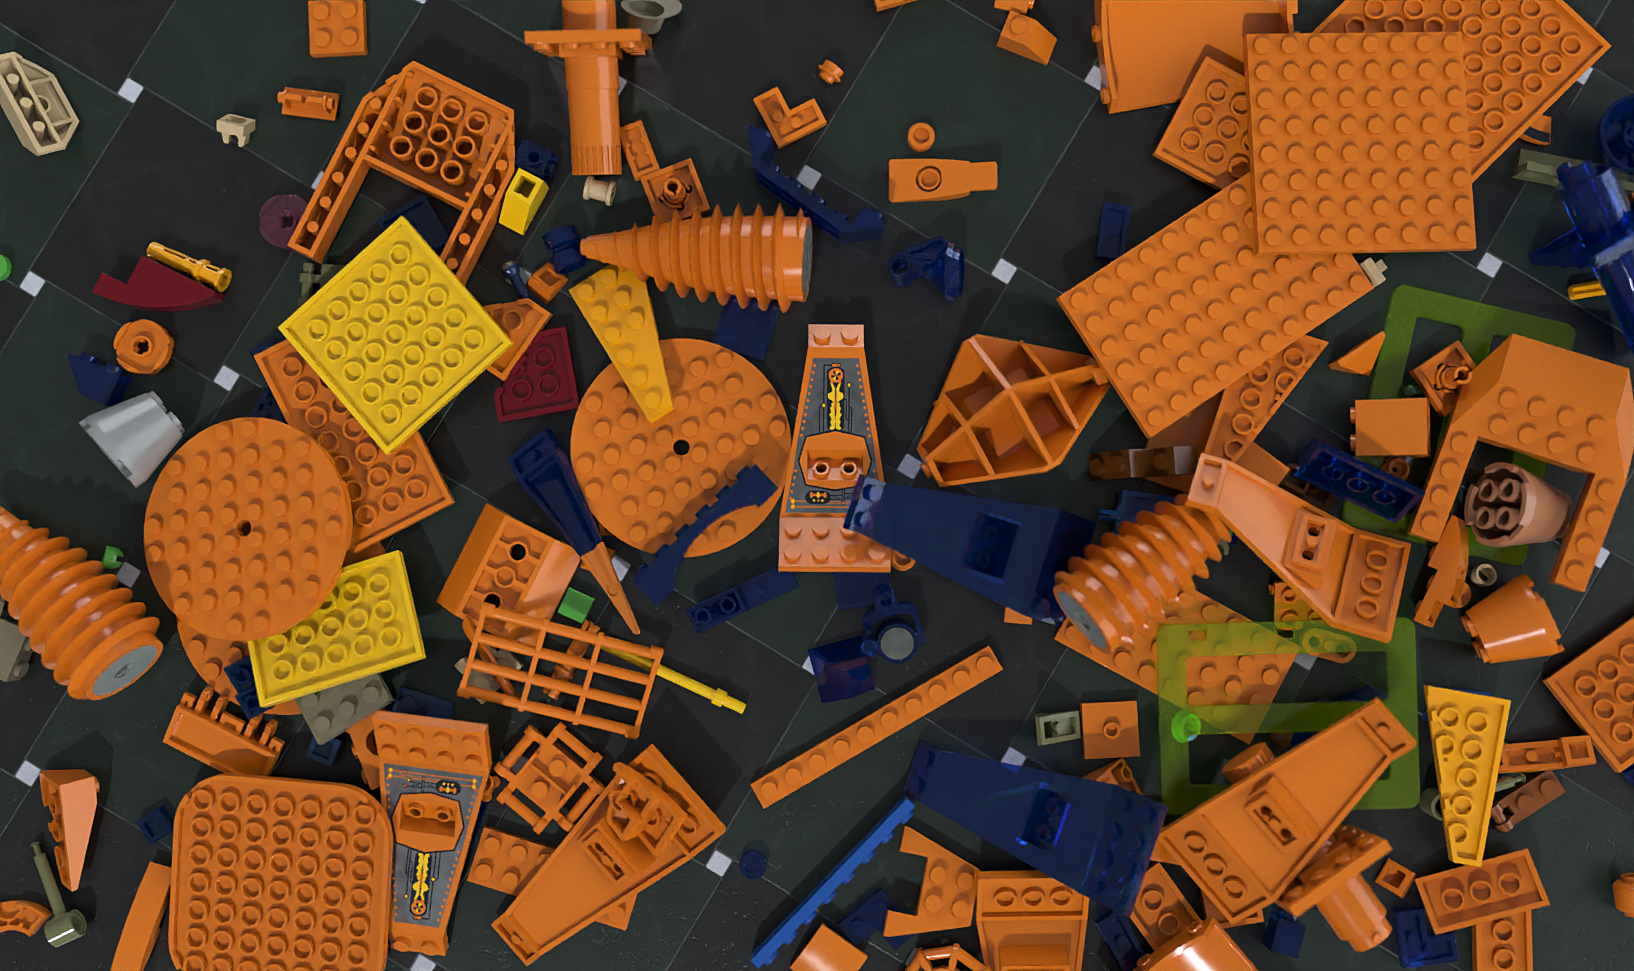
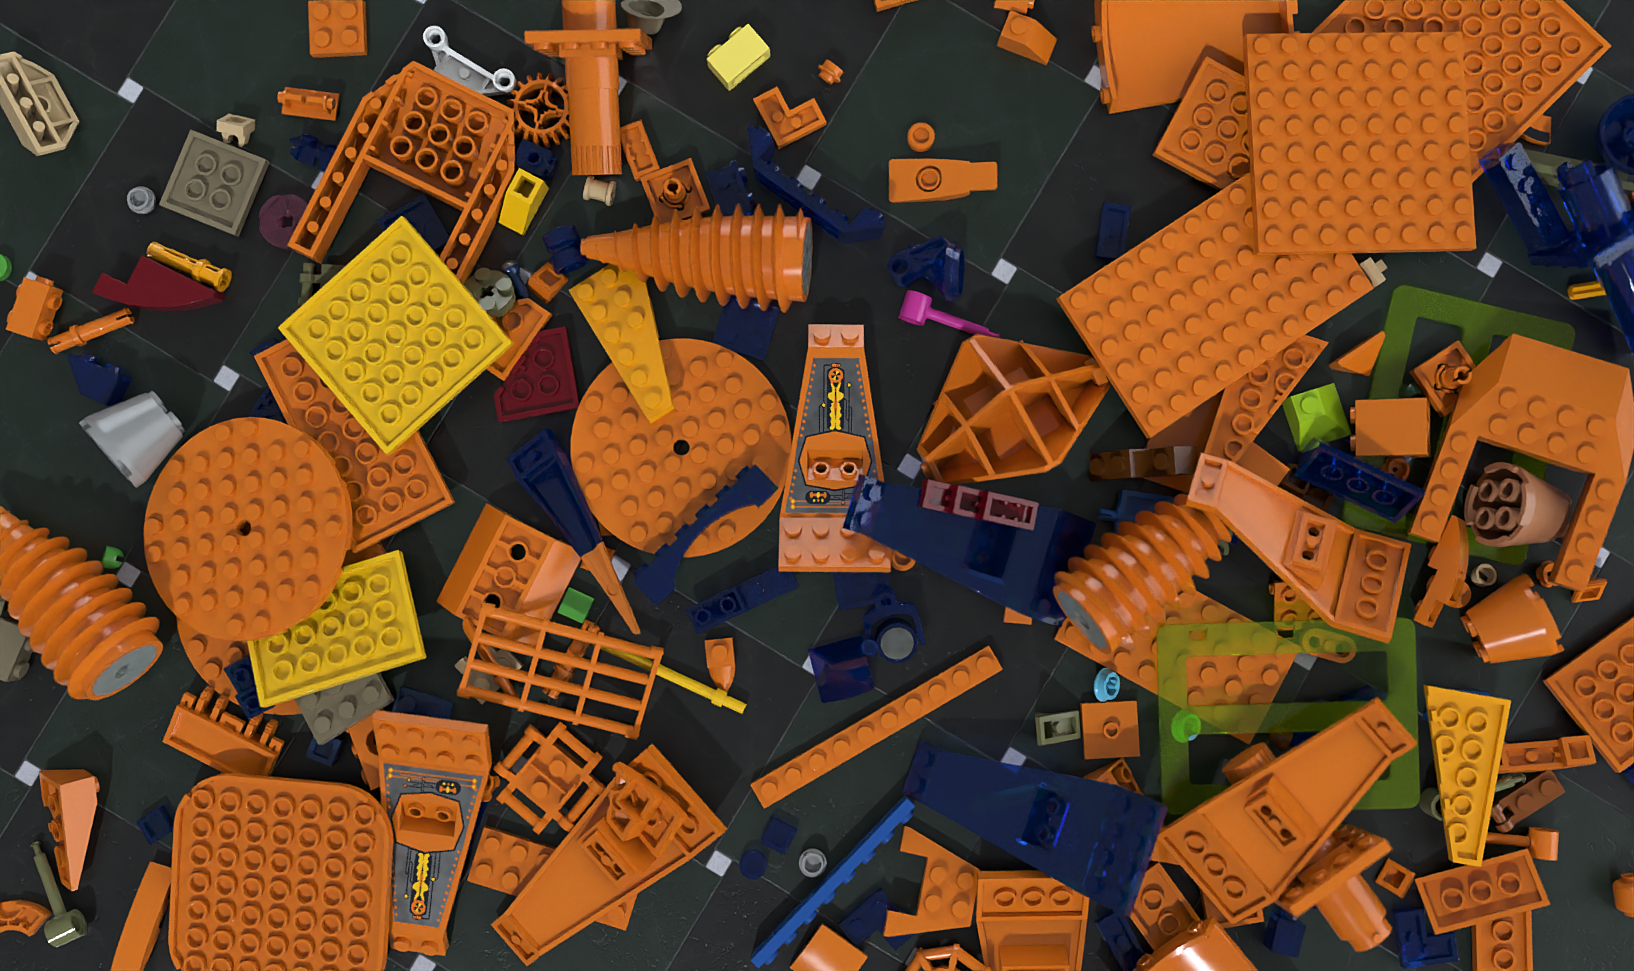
orange plate [114,319,174,375] -> none
none -> orange brick [5,276,63,342]
none -> orange pin [47,307,135,354]
none -> light grey plate [127,186,156,214]
none -> dark tan plate [159,129,270,237]
none -> clear blue hinge [289,134,338,171]
none -> white plate [423,26,517,97]
none -> olive plate [463,268,516,318]
none -> orange gear [507,72,570,148]
none -> clear blue bracket [705,160,756,216]
none -> orange plate [705,637,735,692]
none -> light yellow brick [707,24,770,91]
none -> clear blue tile [760,816,797,855]
none -> light grey plate [799,848,827,877]
none -> dark pink piece [898,290,1001,338]
none -> dark red slope [918,479,1039,530]
none -> medium azure hat [1094,668,1120,702]
none -> lime slope [1282,383,1352,451]
none -> clear blue brick [1478,142,1571,251]
none -> orange piece [1485,827,1559,860]
none -> orange plate [1536,560,1558,588]
none -> orange slope [1571,577,1607,603]

